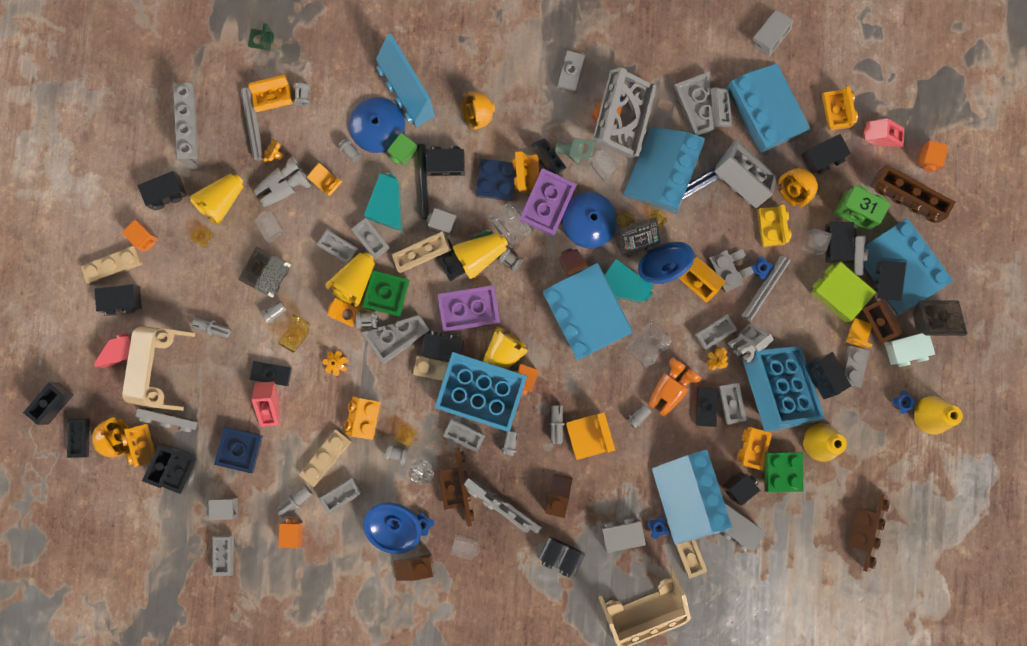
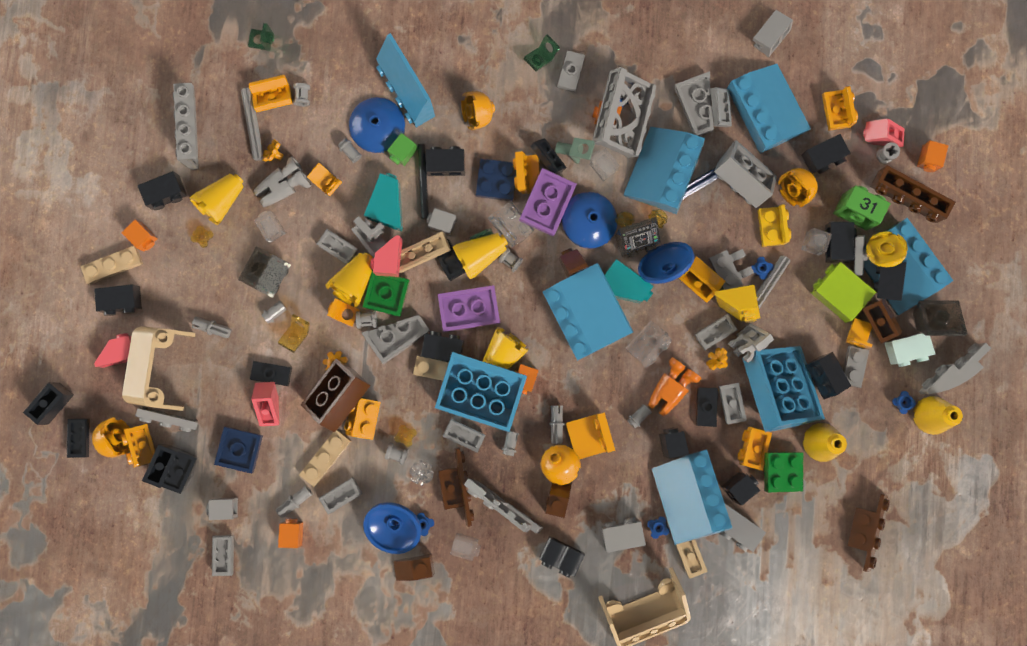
none -> reddish brown brick [301,358,371,432]
none -> light grey bracket [353,216,385,242]
none -> coral slope [371,235,402,277]
none -> clear green bracket [523,34,560,72]
none -> light orange cylinder [540,444,581,485]
none -> black brick [659,427,689,459]
none -> yellow slope [715,285,760,323]
none -> yellow tile [866,231,908,267]
none -> light grey bush [876,142,900,164]
none -> light grey slope [919,343,991,394]

